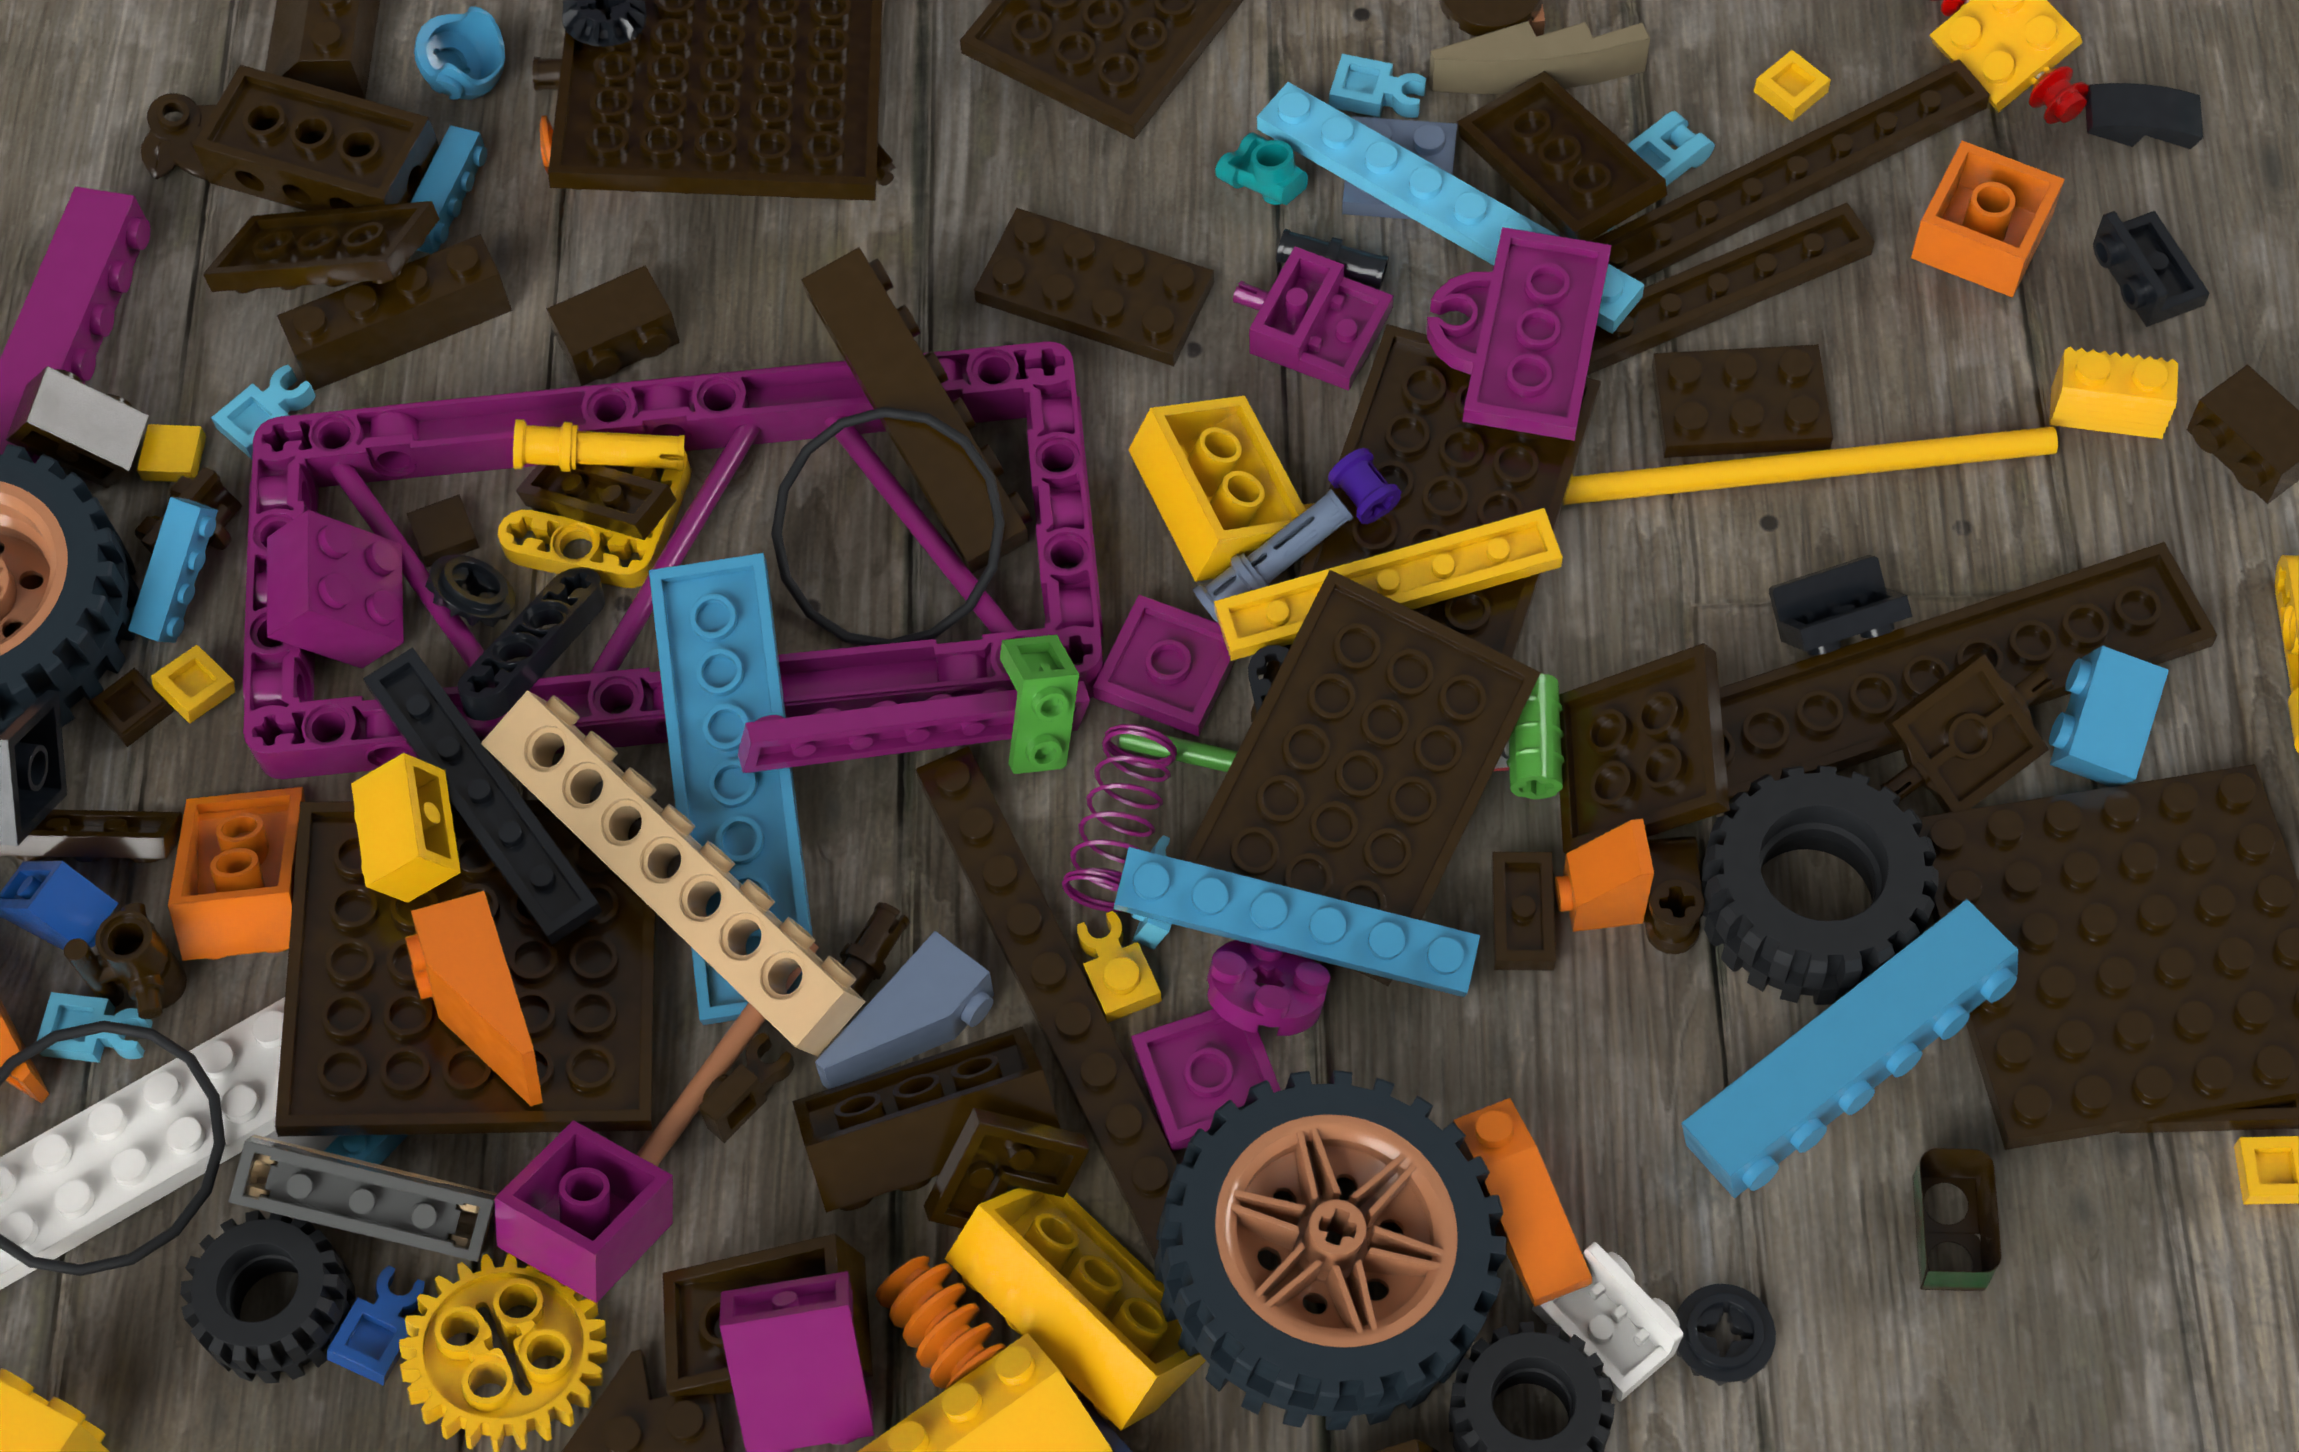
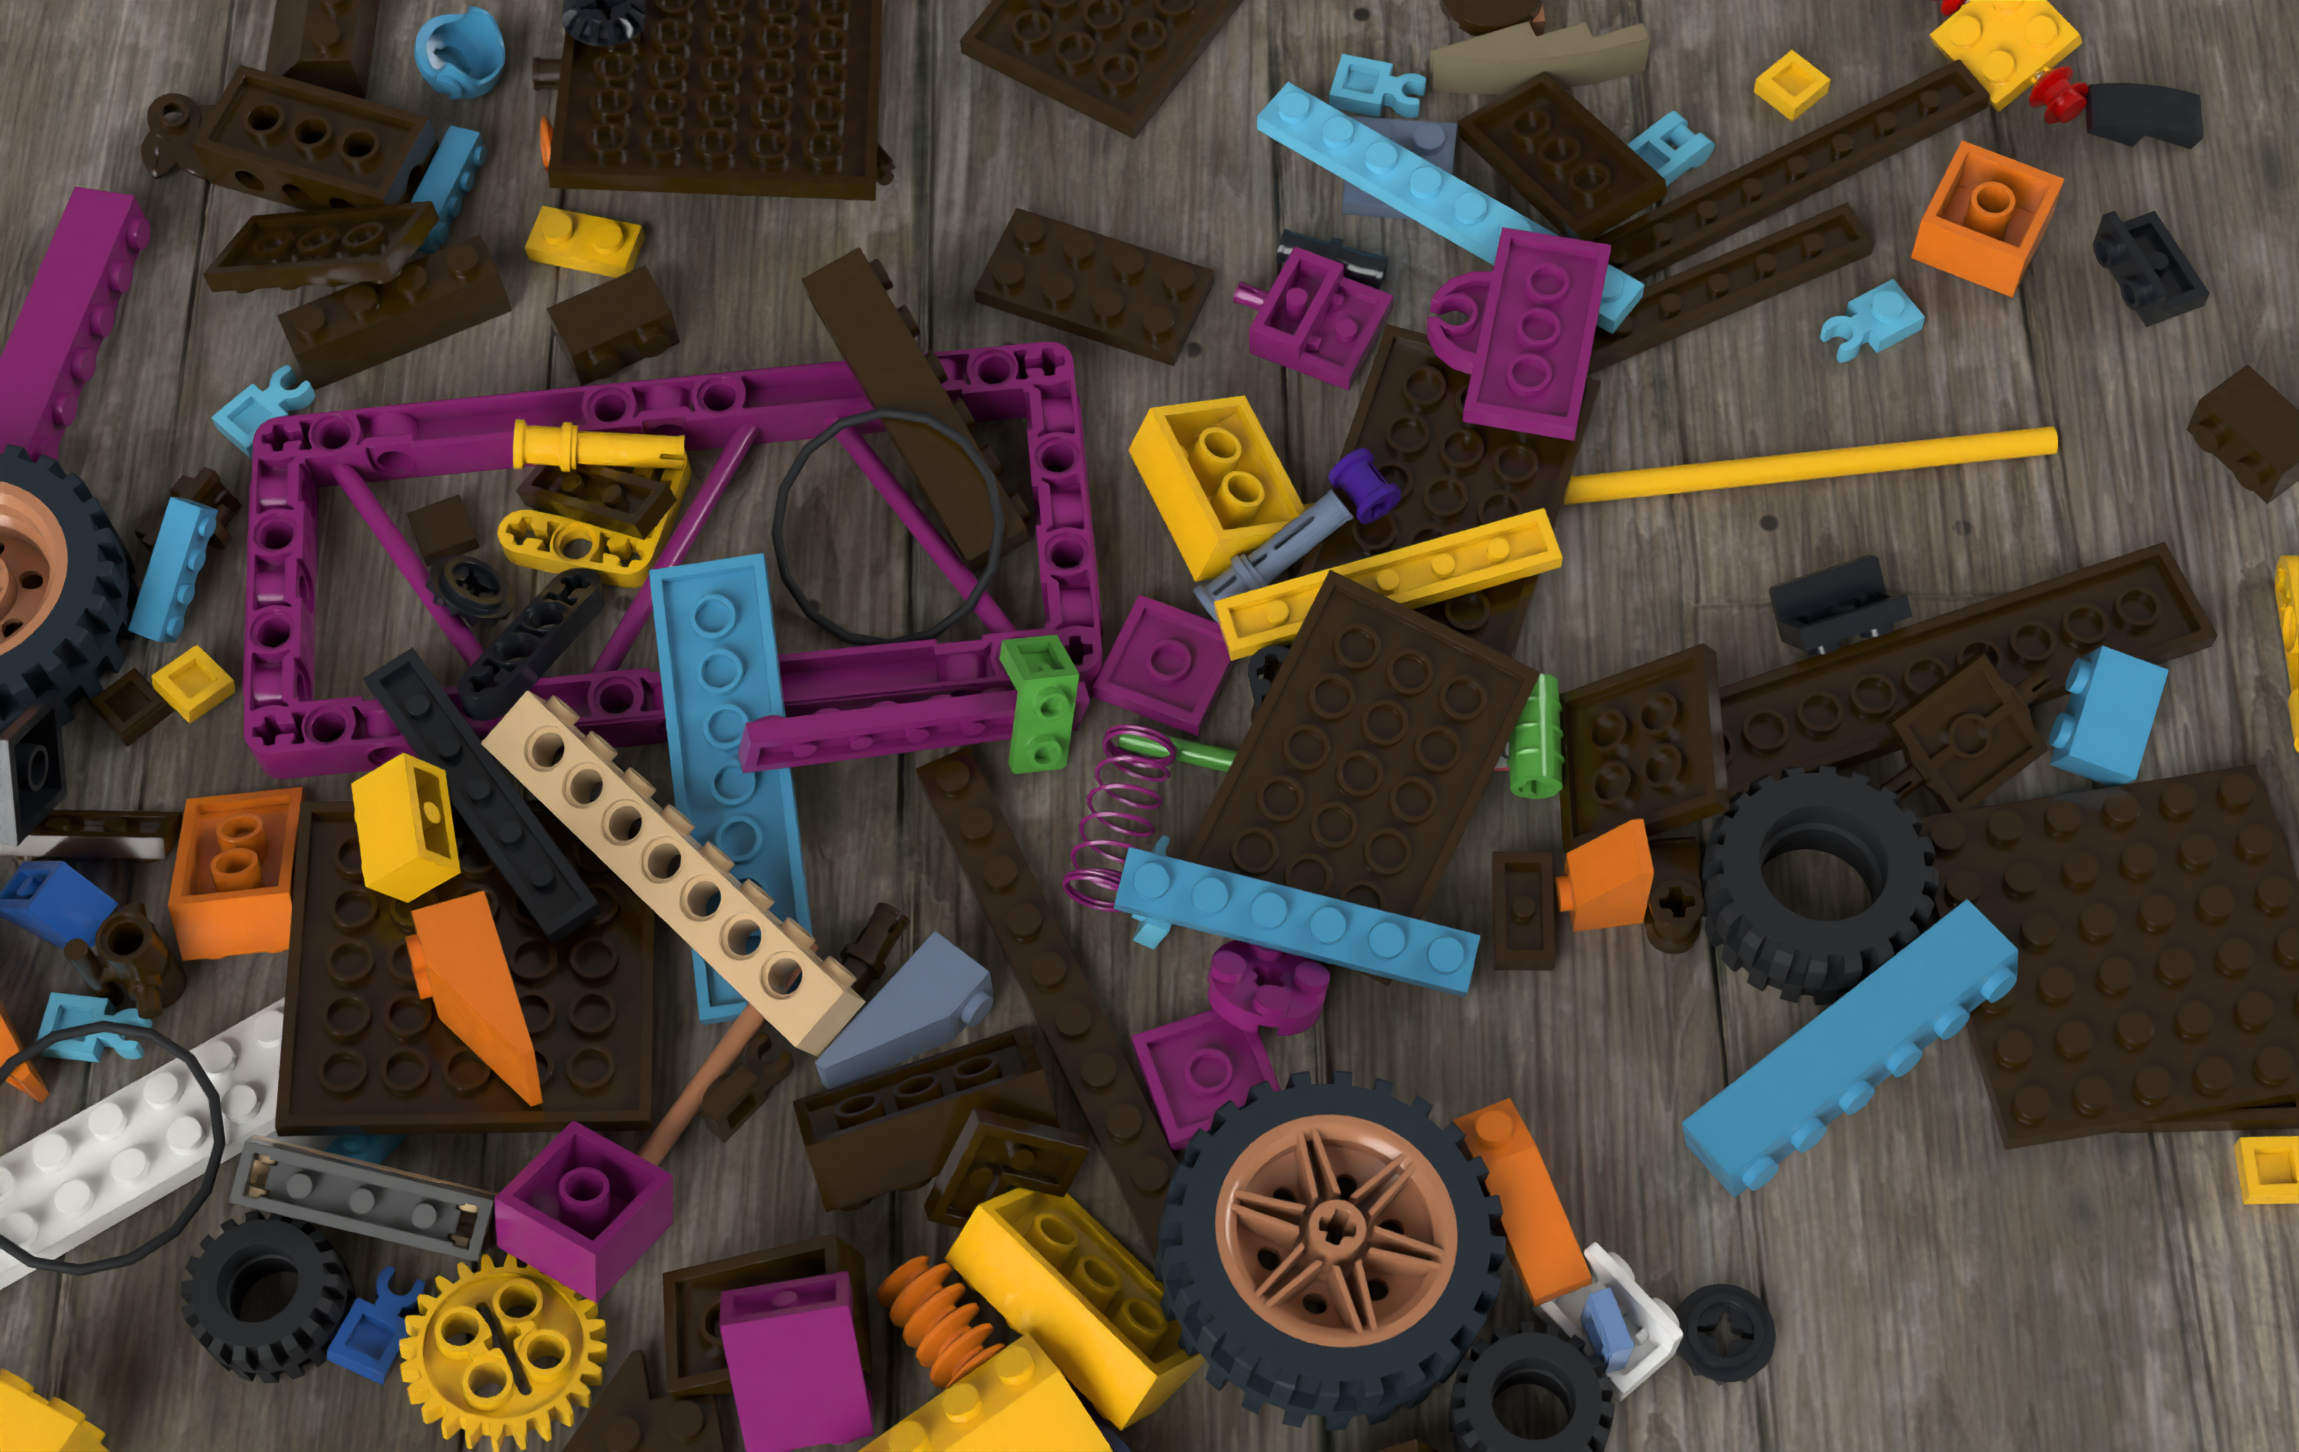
brick [6,366,149,488] -> none
yellow tile [137,424,207,482] -> none
magenta brick [267,510,404,669] -> none
yellow plate [1077,911,1162,1023] -> none
teal plate [1215,132,1308,205] -> none
dark brown plate [1652,344,1833,458] -> none
dark brown piece [1912,1148,2001,1291] -> none
yellow brick [2049,346,2178,439] -> none
none -> yellow plate [525,206,645,278]
none -> medium blue tile [1580,1287,1634,1375]
none -> medium azure plate [1820,279,1925,363]

